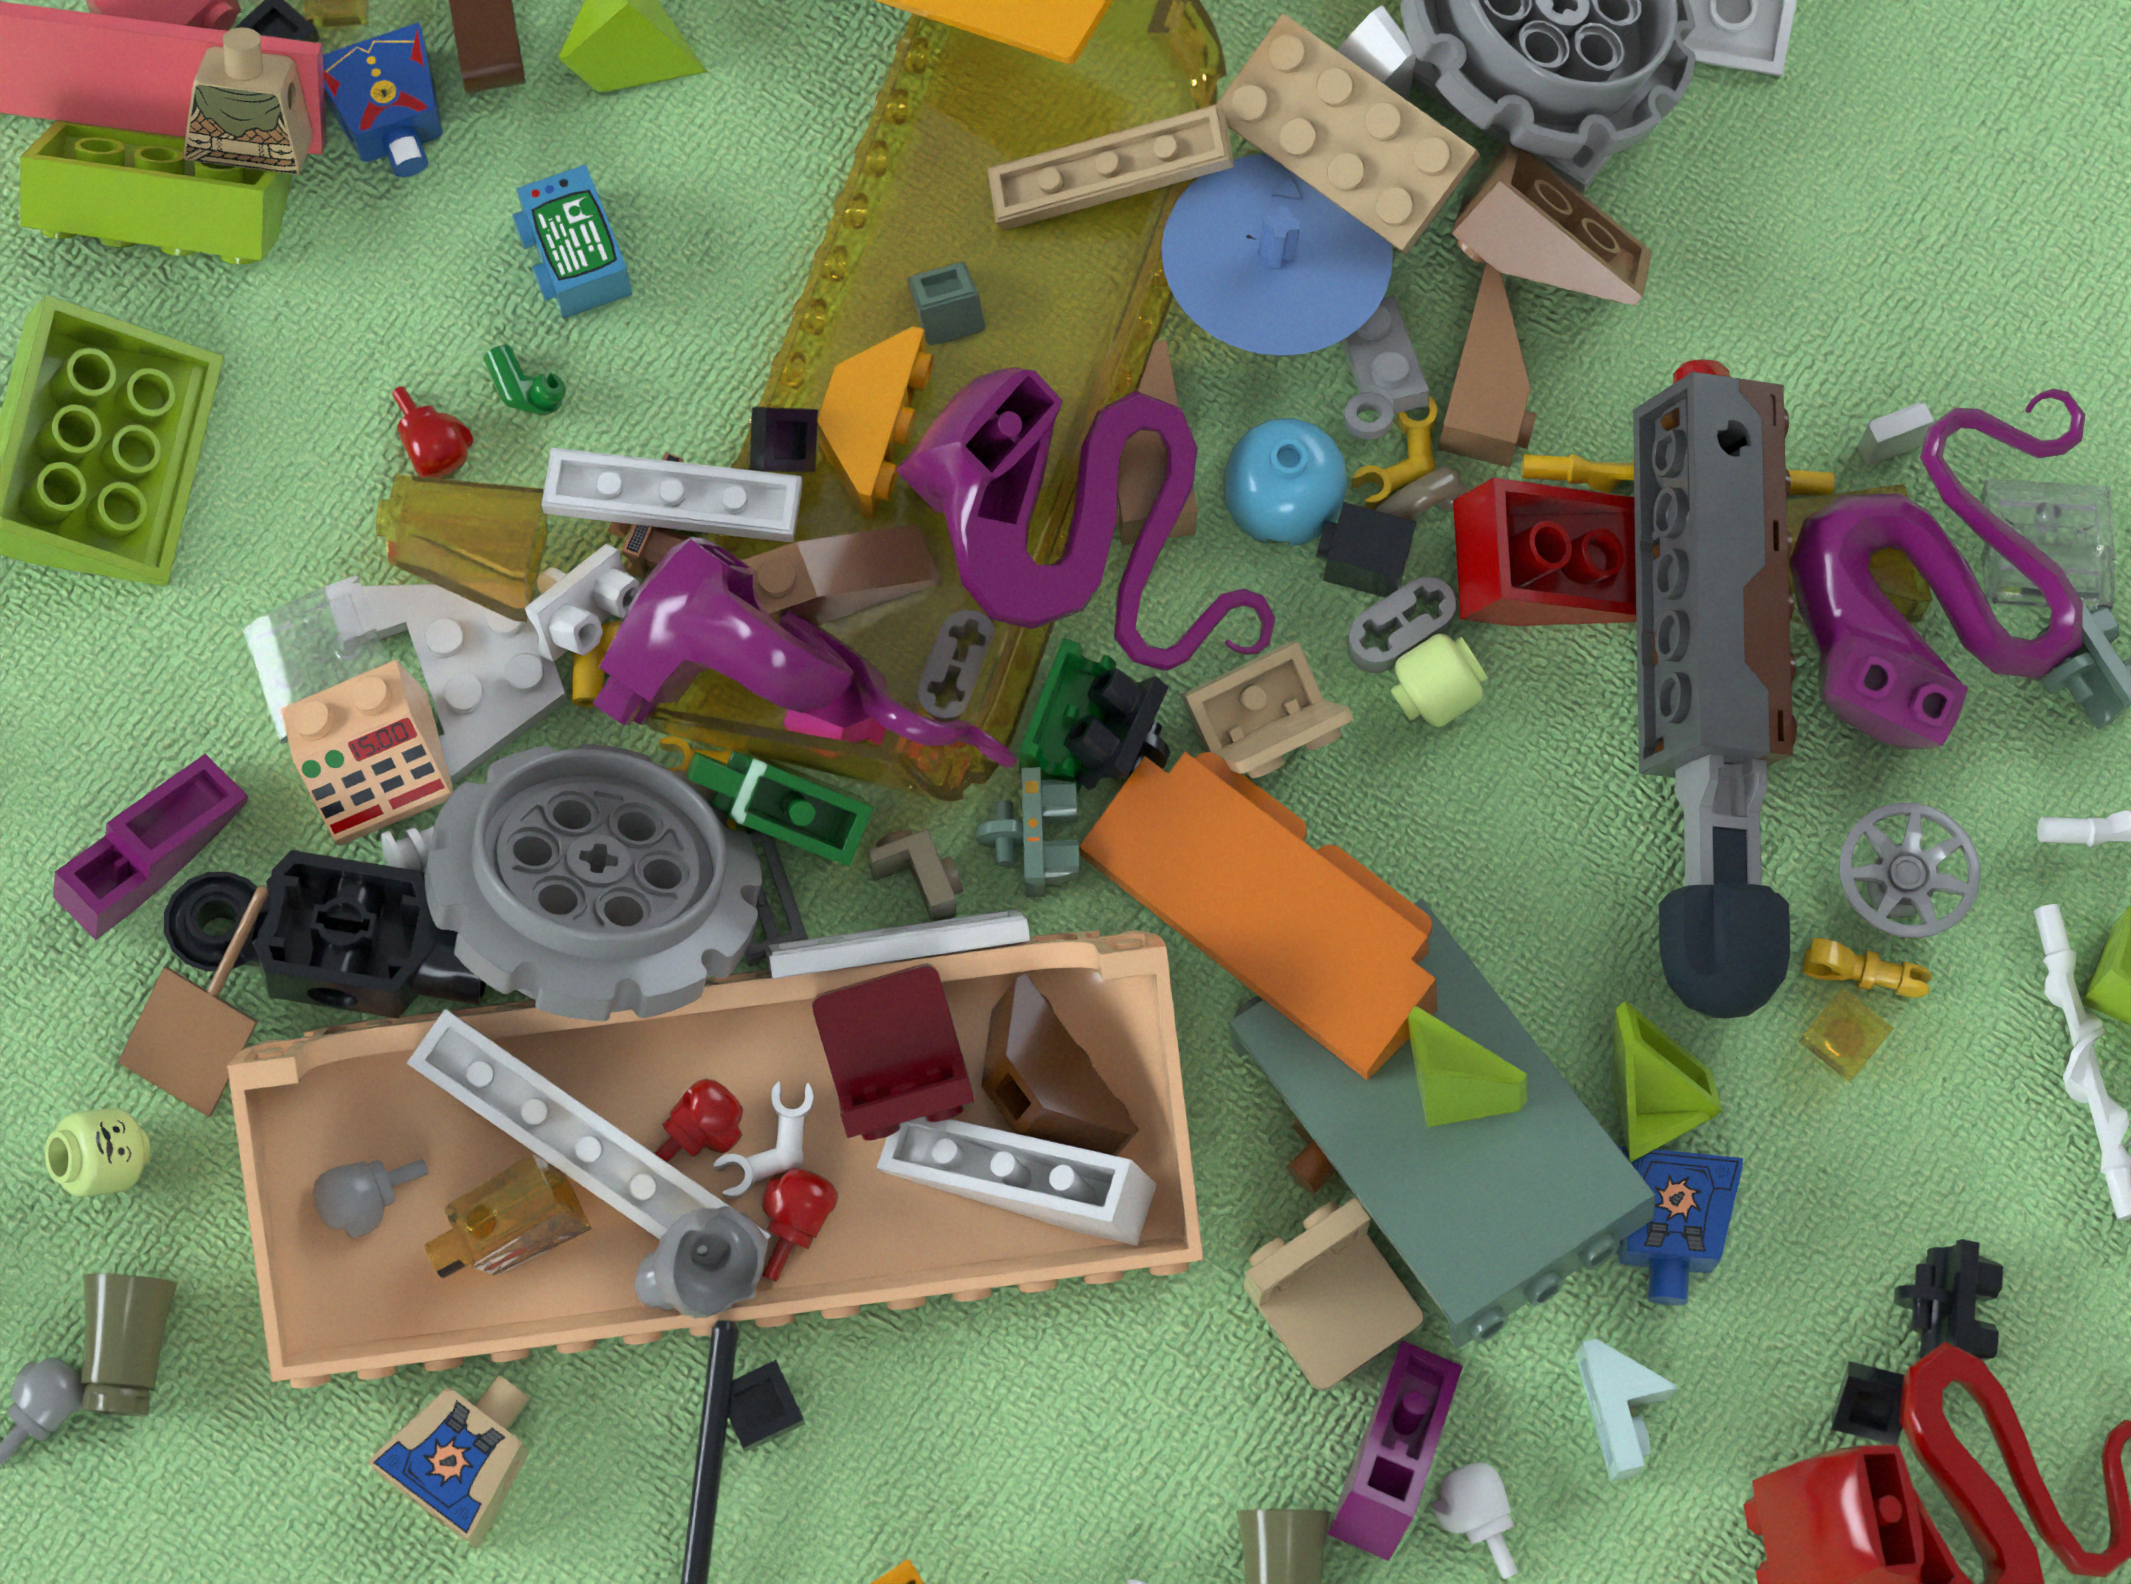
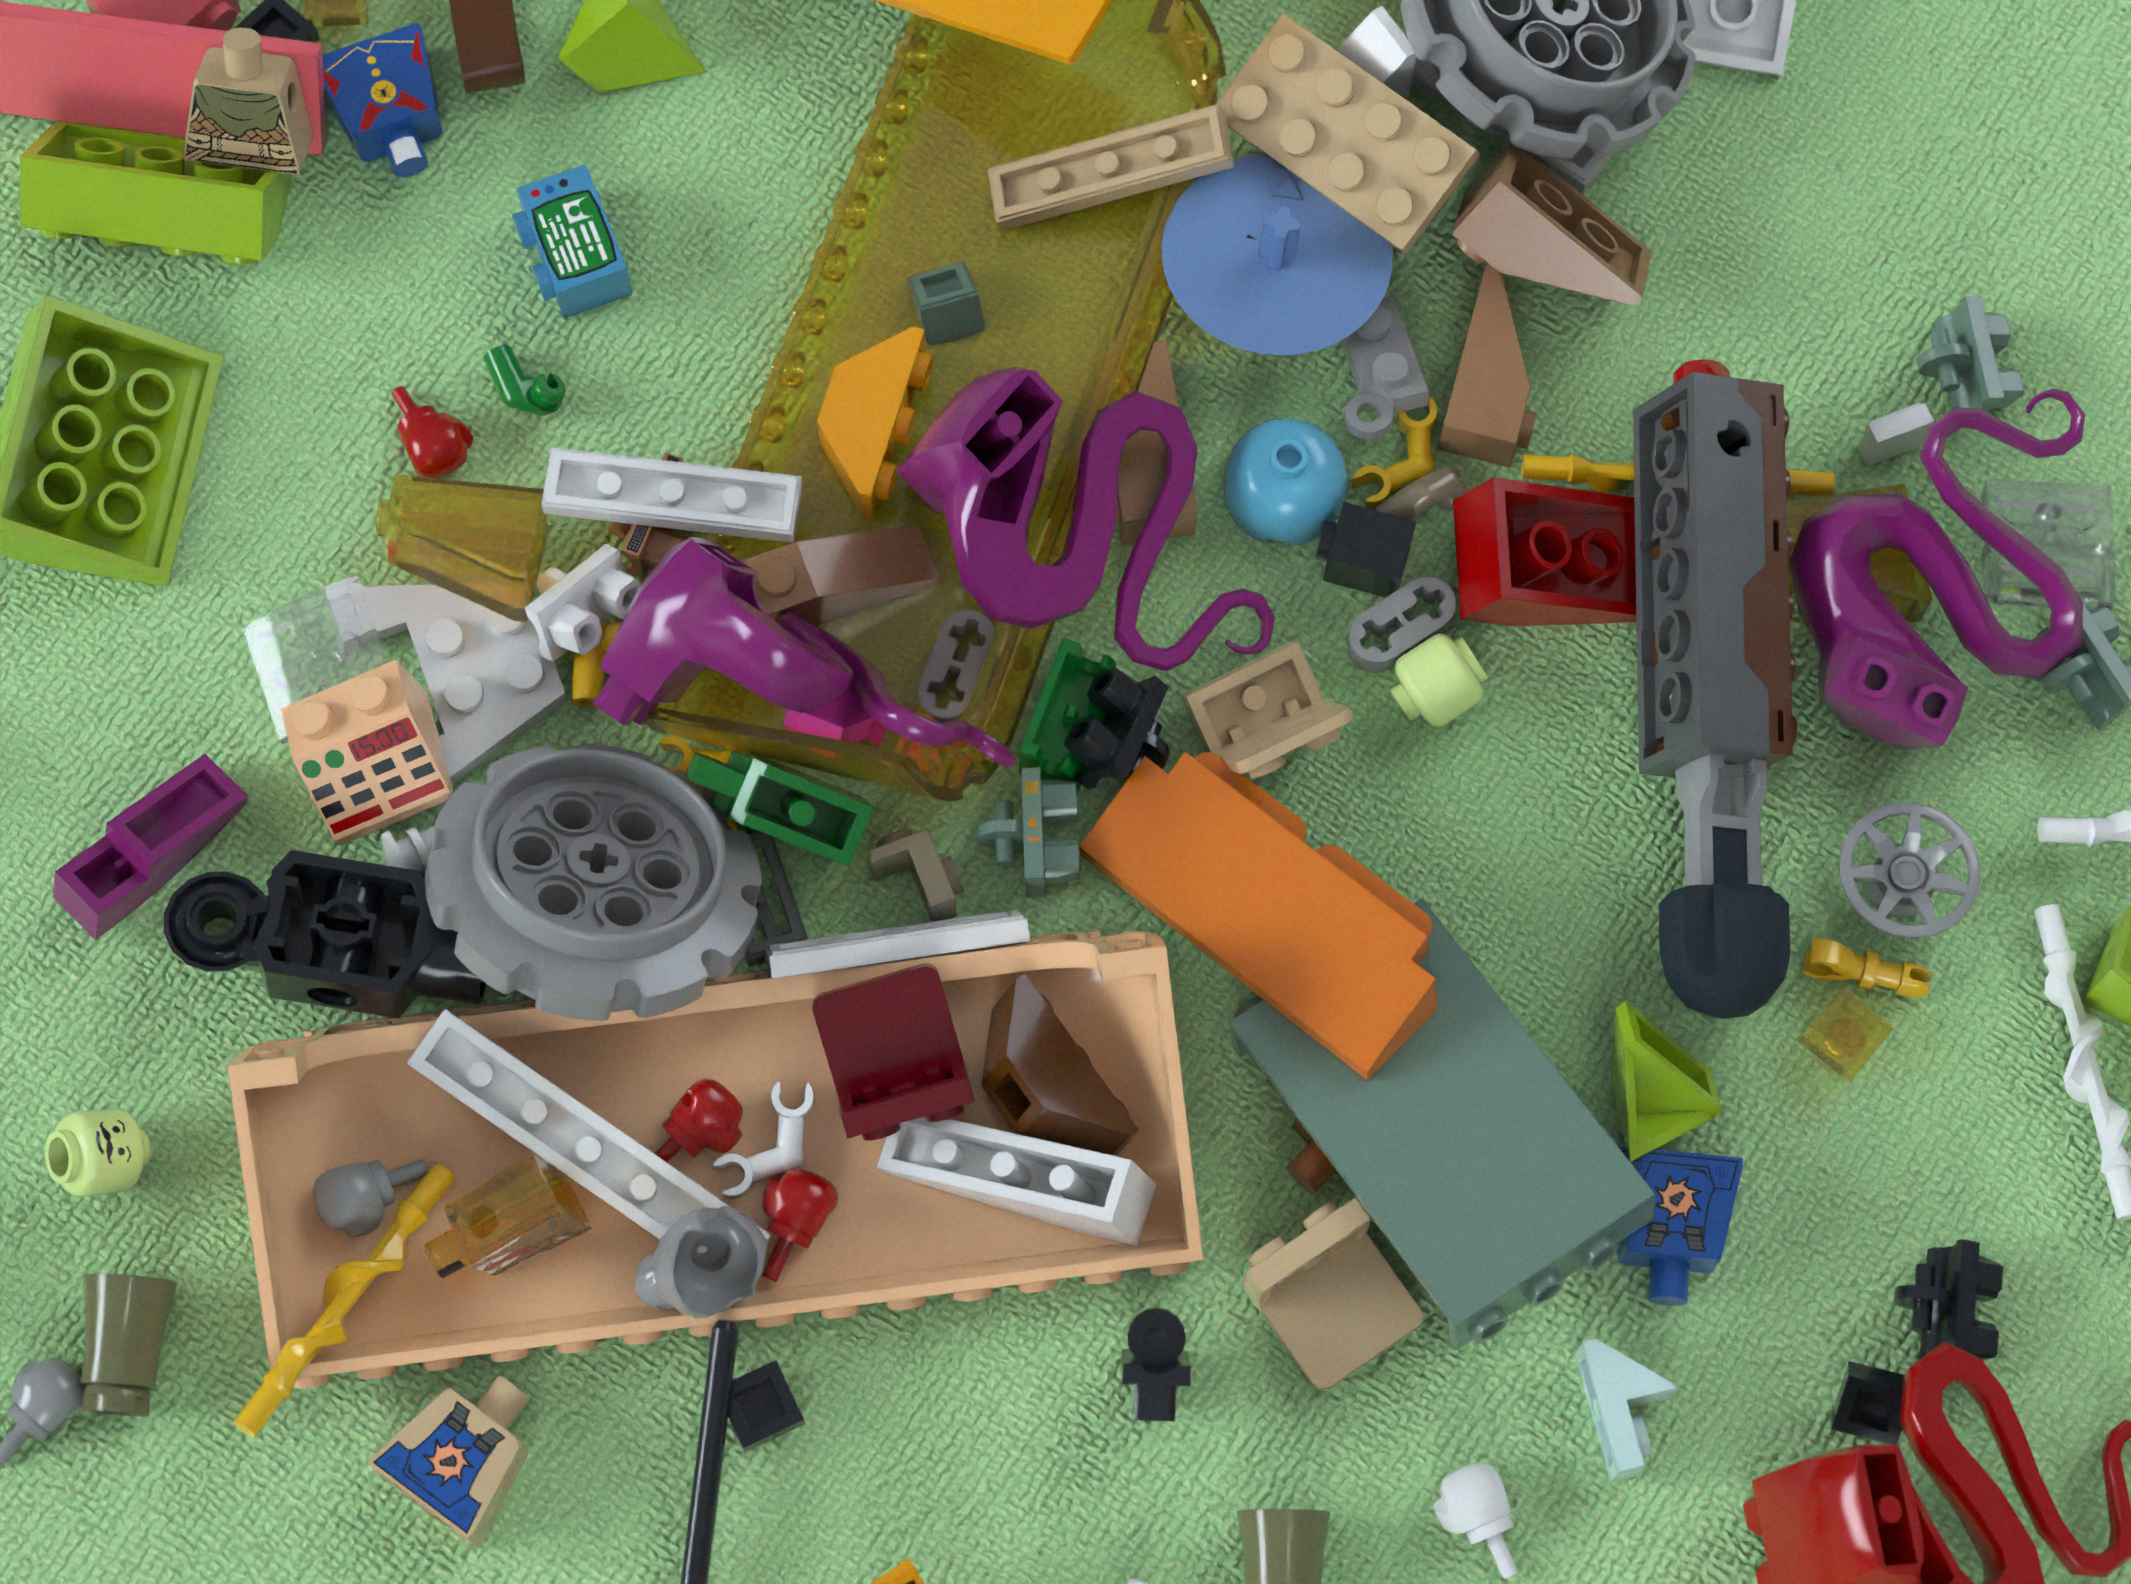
medium nougat piece [118,886,269,1117] -> none
black plate [749,407,818,472] -> none
magenta slope [1327,1340,1463,1561] -> none
lime slope [1408,1006,1528,1127] -> none
none -> yellow piece [233,1163,455,1437]
none -> black hips [1121,1307,1191,1422]
none -> sand green hips [1917,296,2024,412]

